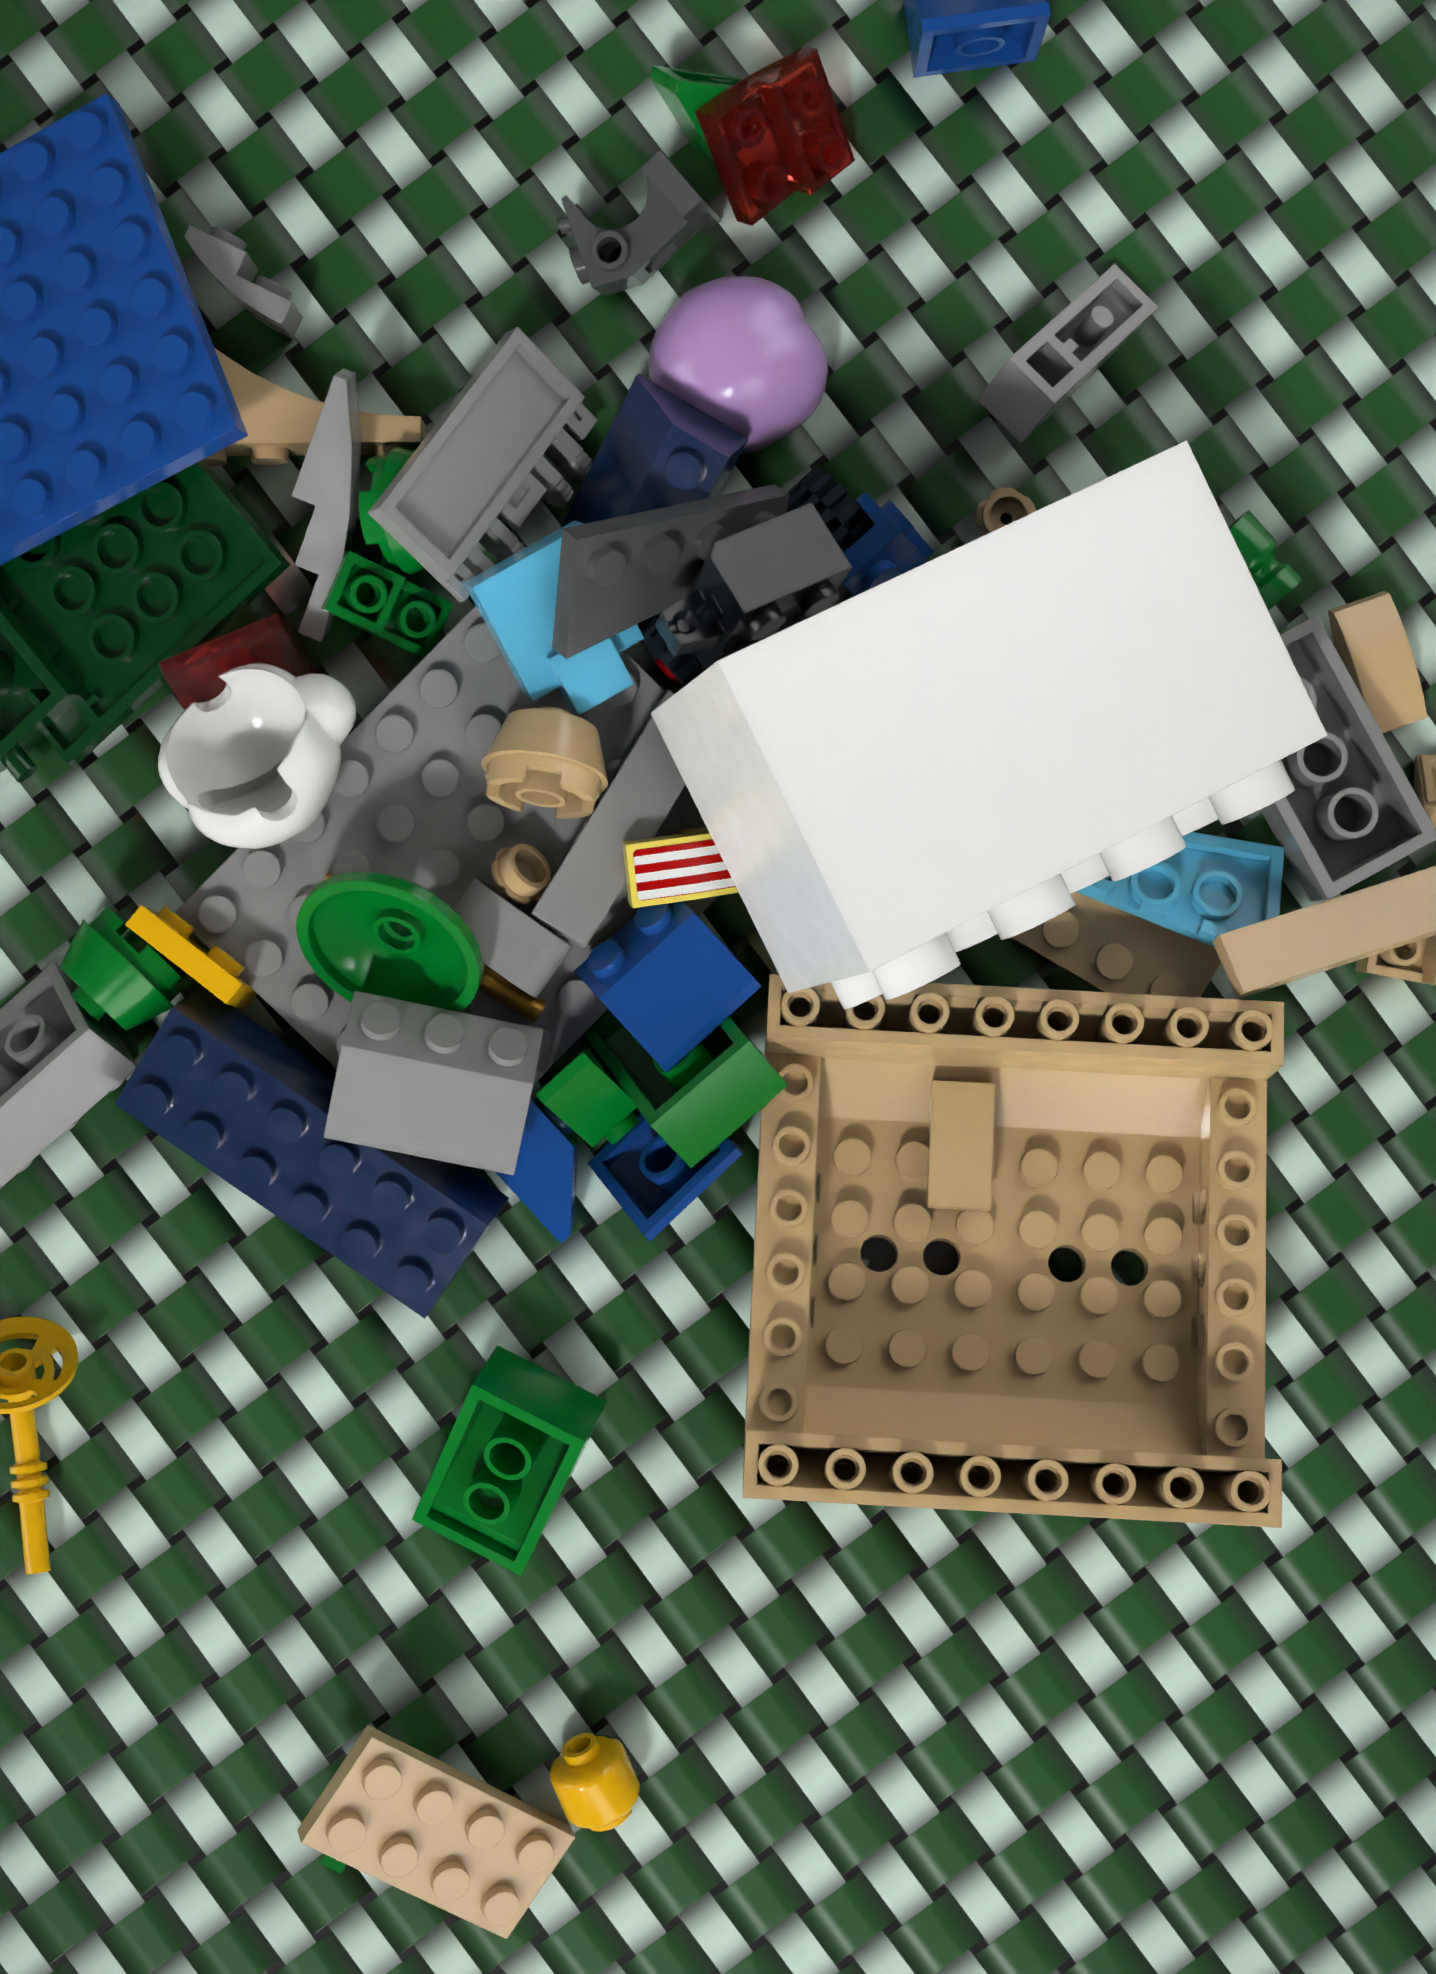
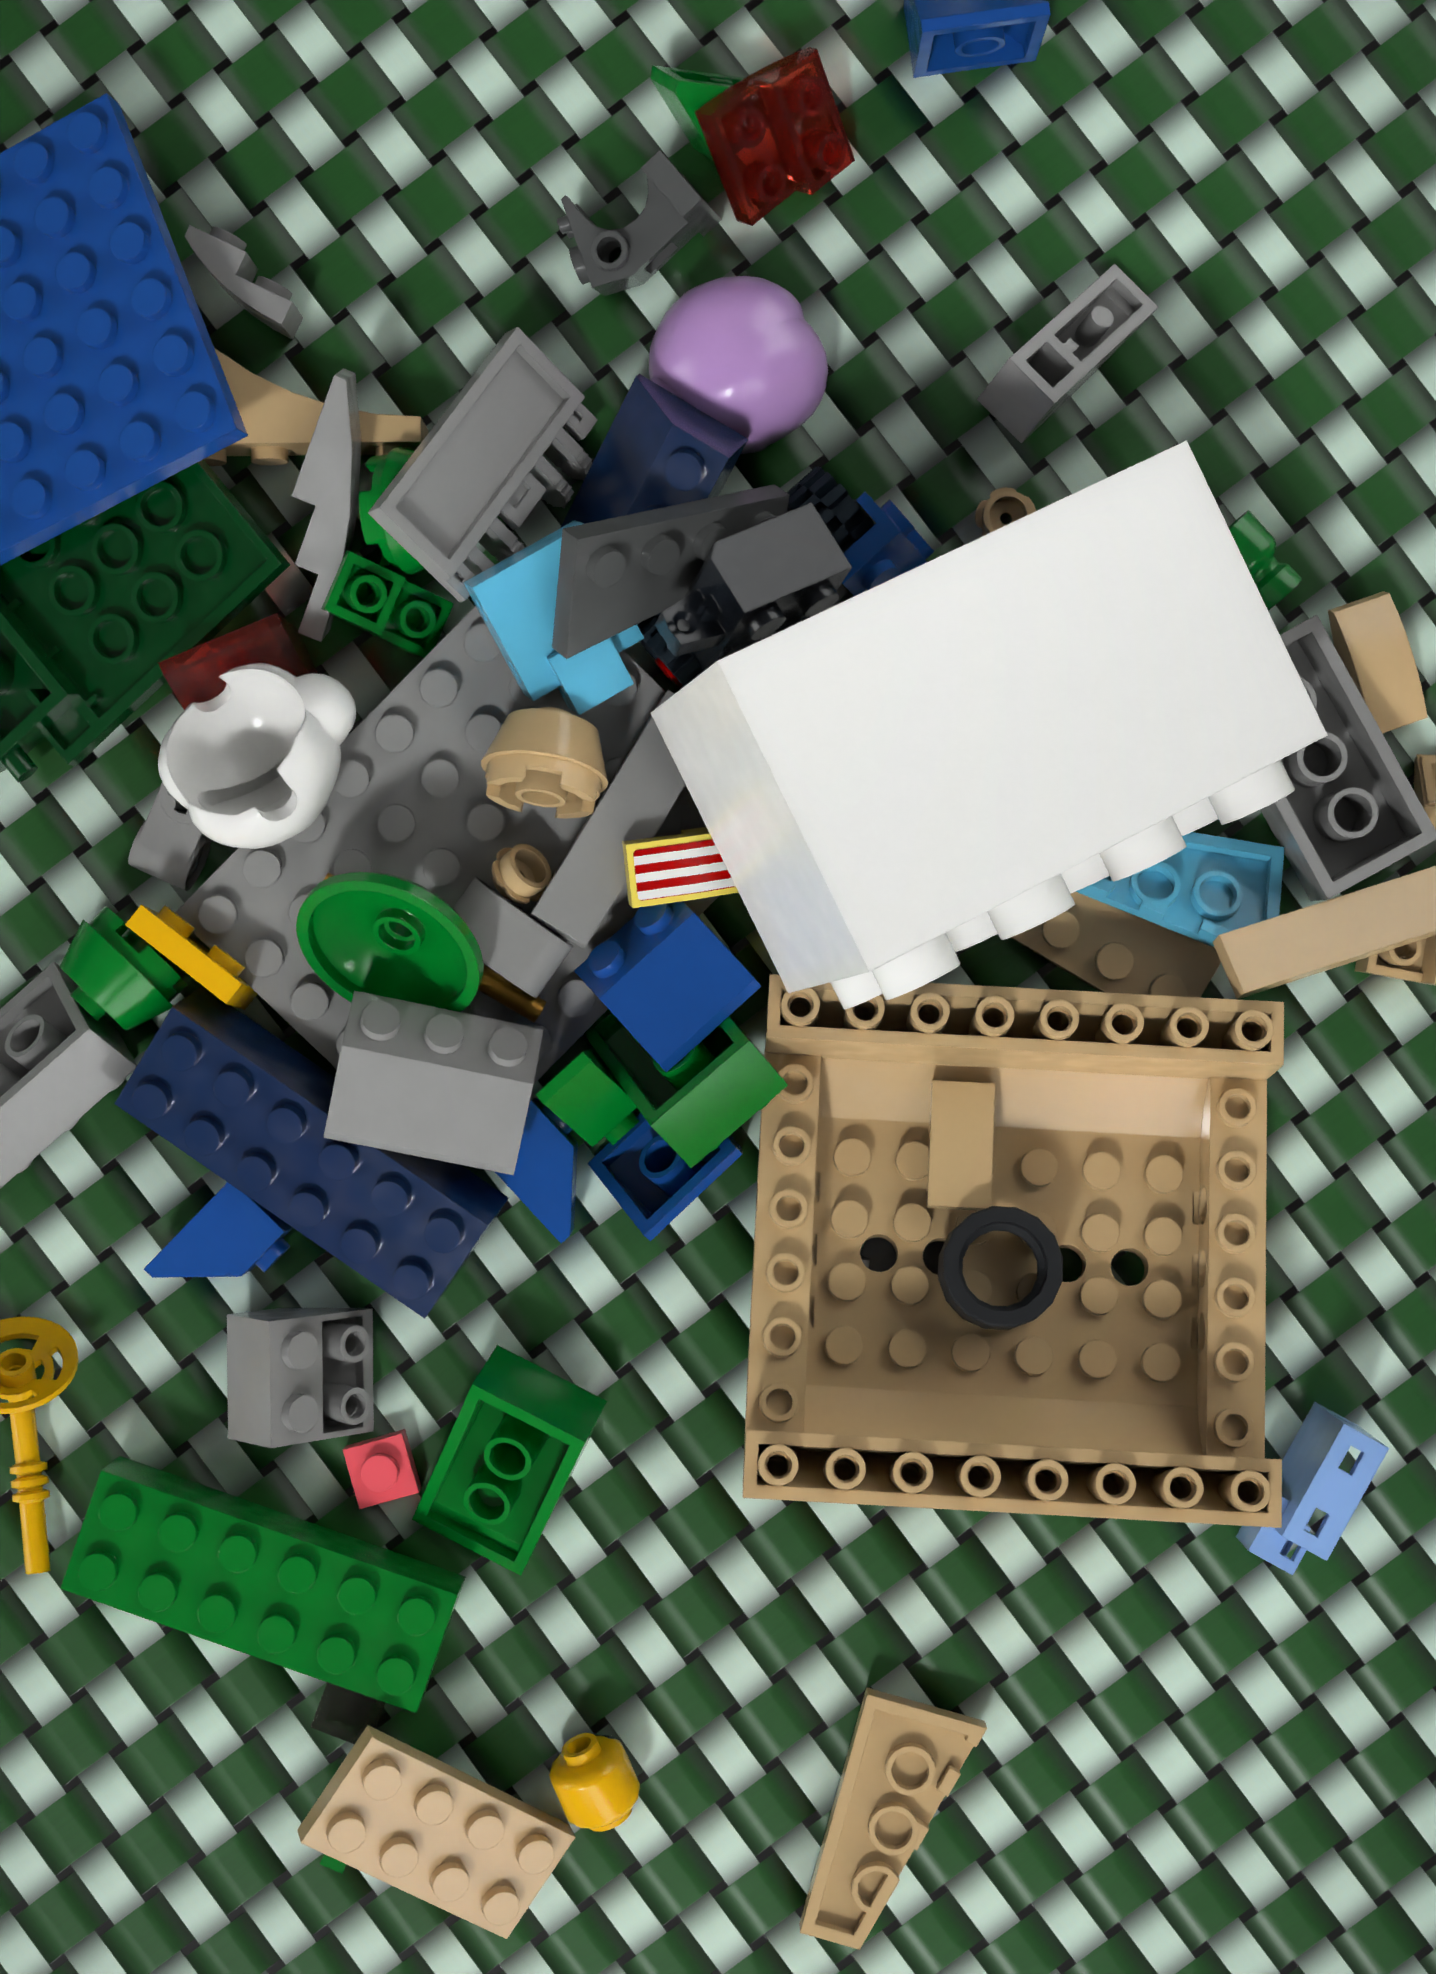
none -> green brick [60,1456,466,1713]
none -> light grey piece [128,782,212,891]
none -> blue slope [144,1182,293,1278]
none -> light grey slope [227,1308,374,1448]
none -> clear smoke tile [310,1682,386,1744]
none -> coral plate [343,1429,422,1510]
none -> tan wing [799,1687,987,1950]
none -> black tyre [938,1206,1063,1330]
none -> light blue piece [1236,1402,1389,1575]

